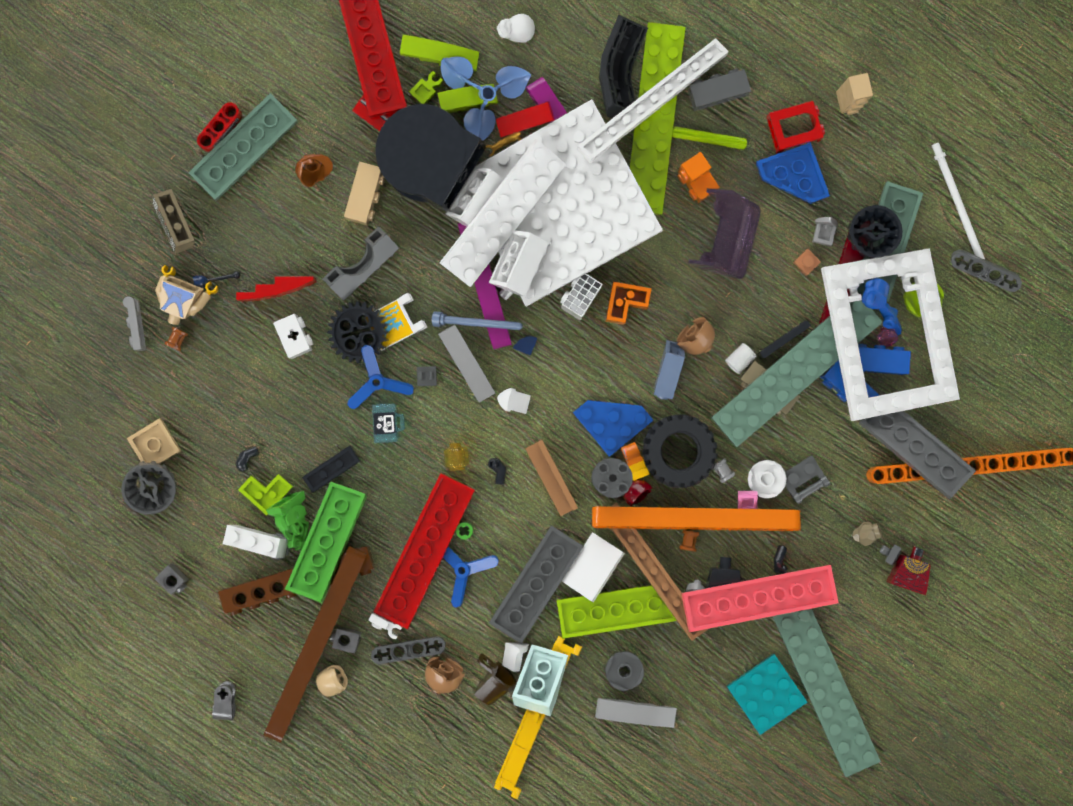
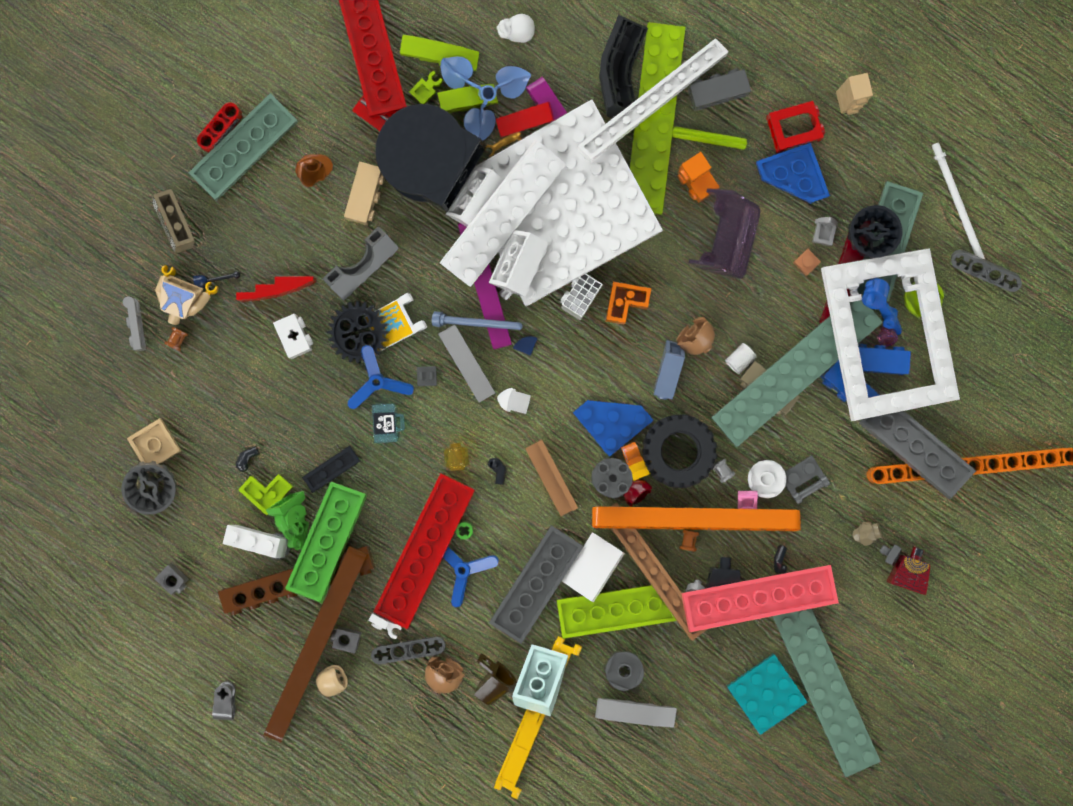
white tile [502,642,529,672] -> none
black tile [757,320,811,360] -> none

